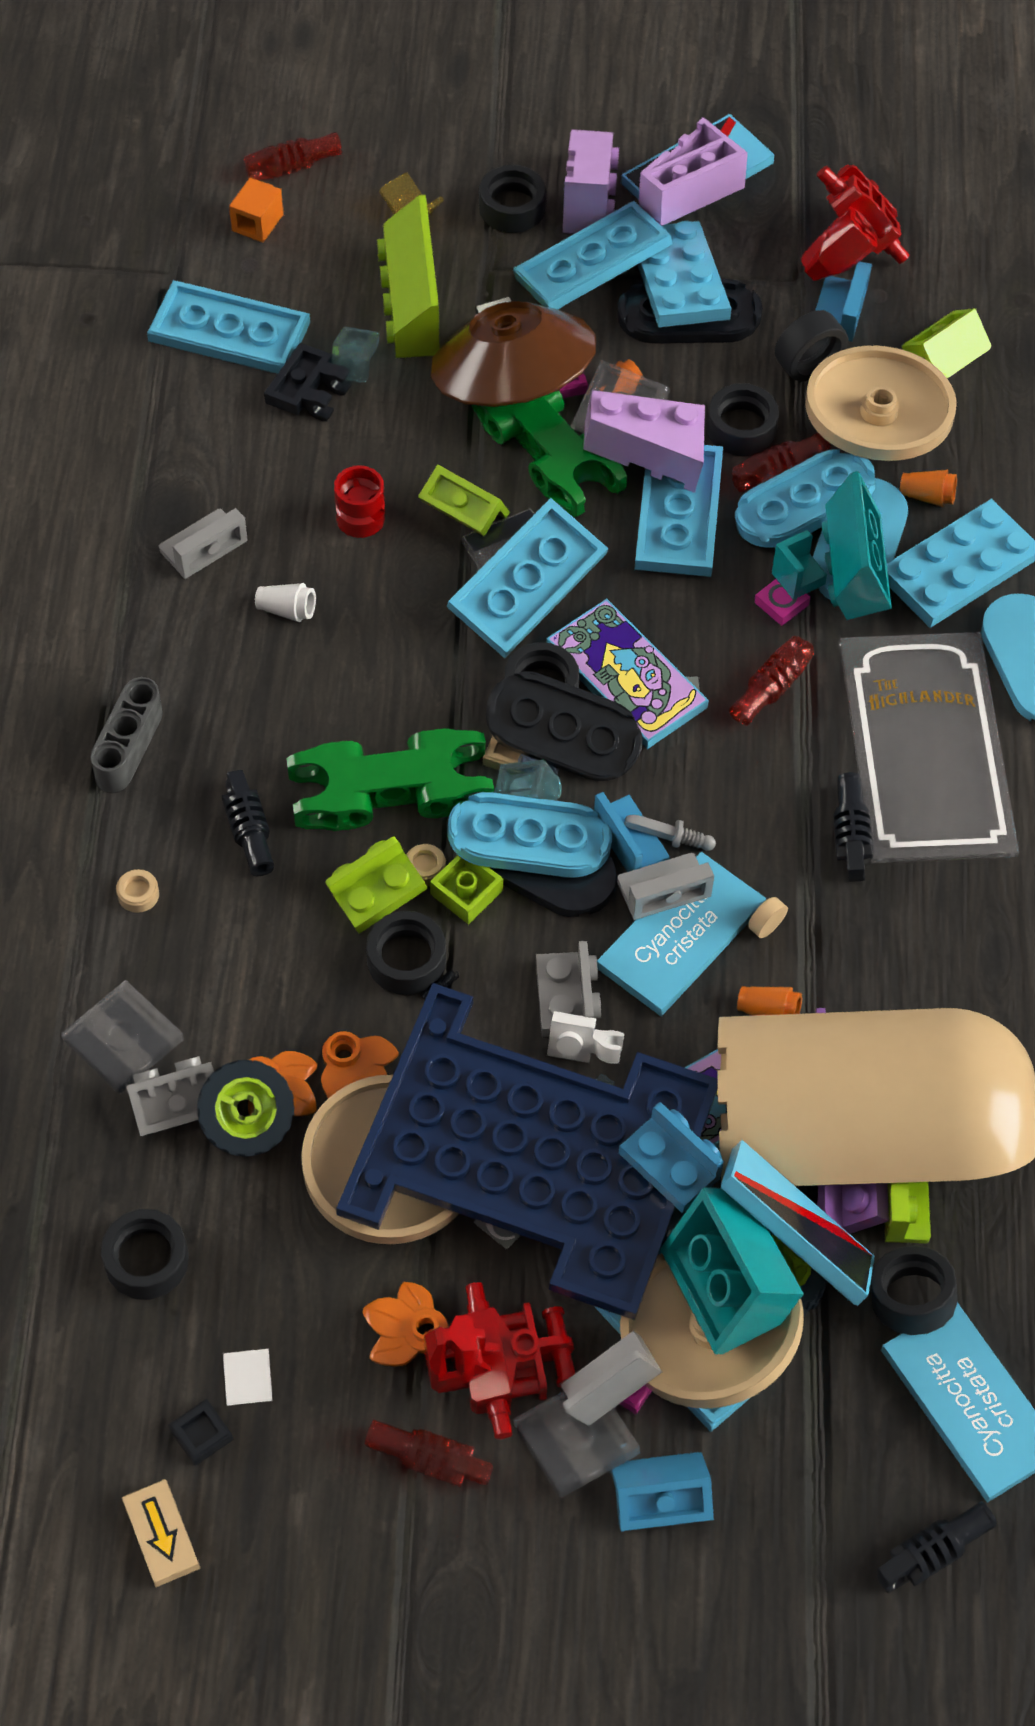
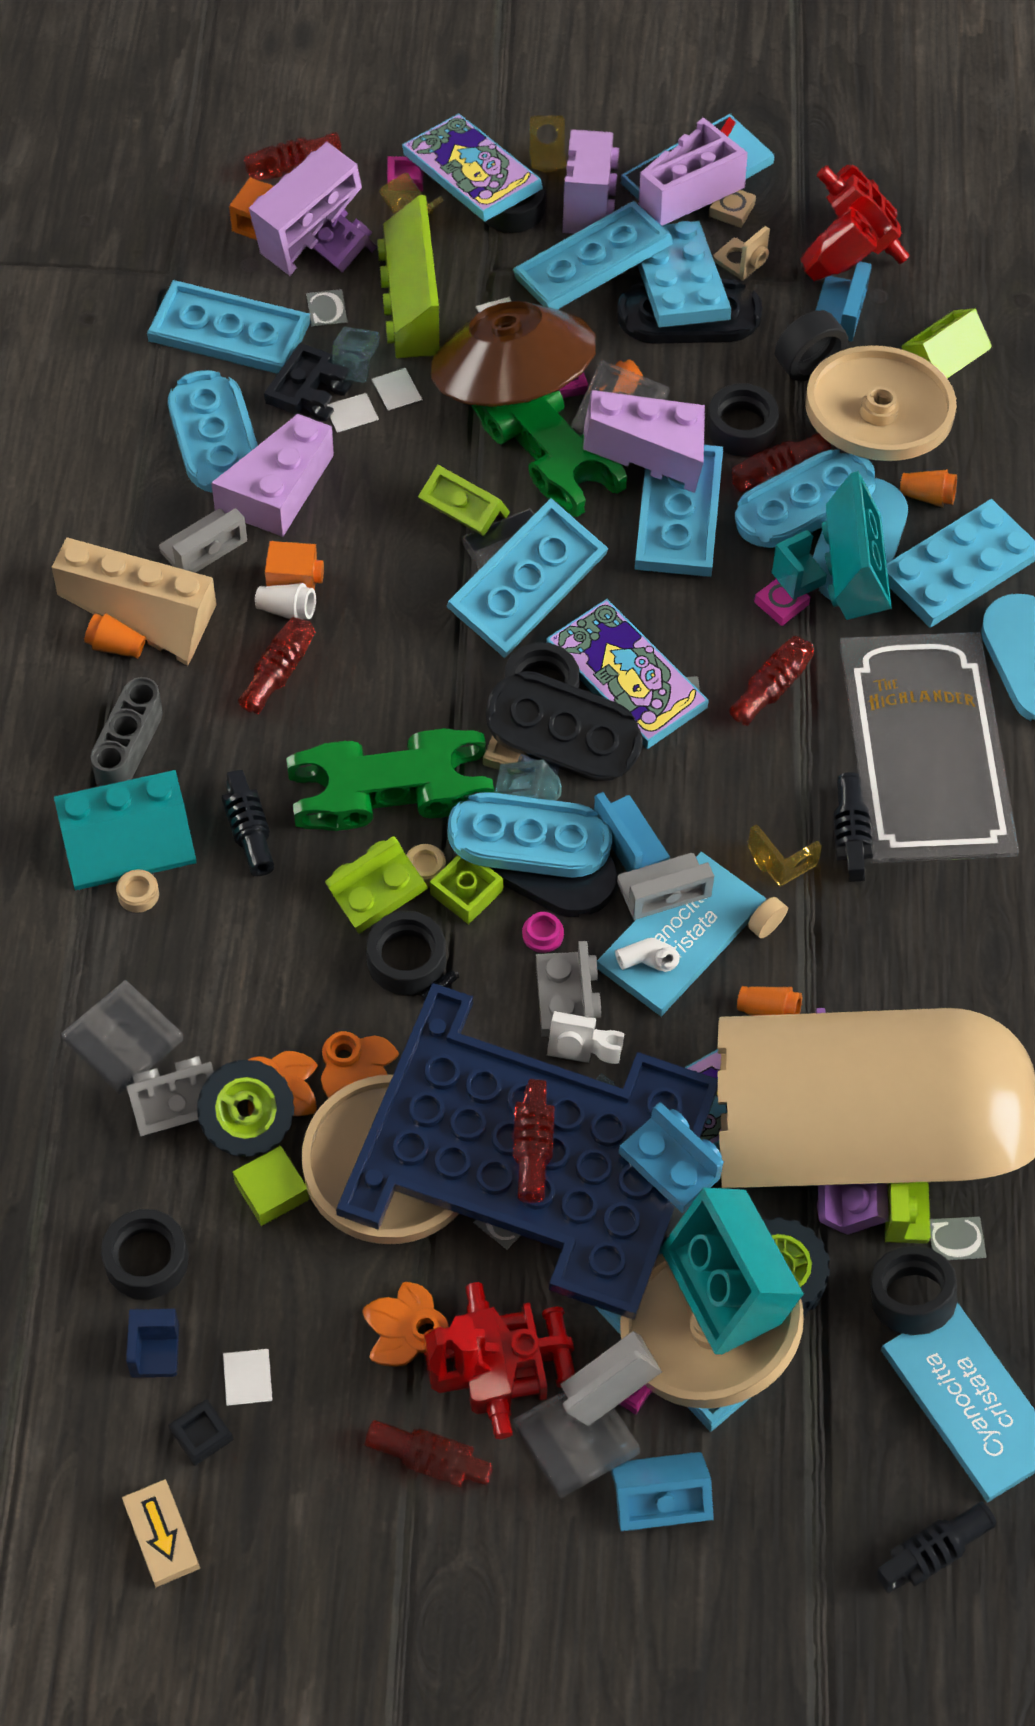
red wheel [334,466,385,538] -> none
light grey piece [624,815,716,851] -> none
tile [721,1140,875,1306] -> none
none -> tan wedge [51,538,216,666]
none -> teal slope [54,770,197,891]
none -> orange cone [84,613,146,659]
none -> dark blue panel [126,1309,179,1378]
none -> medium azure tile [168,370,258,493]
none -> lavender wedge [211,414,334,537]
none -> lime piece [233,1145,309,1226]
none -> clear red hinge [238,617,315,714]
none -> lavender wedge [249,142,362,276]
none -> orange brick [265,541,324,591]
none -> light grey sticker [306,289,348,326]
none -> medium lavender bracket [313,209,377,272]
none -> white sticker [327,393,379,433]
none -> white sticker [372,368,422,411]
none -> dark pink tile [387,156,423,191]
none -> tile [402,114,542,222]
none -> clear red hinge [513,1079,554,1203]
none -> dark pink plate [522,912,564,953]
none -> clear yellow bracket [530,115,567,172]
none -> white arm [615,938,680,972]
none -> tan tile [709,190,756,228]
none -> tan bracket [713,226,770,281]
none -> clear yellow bracket [748,824,822,887]
none -> light grey sticker [930,1217,987,1260]

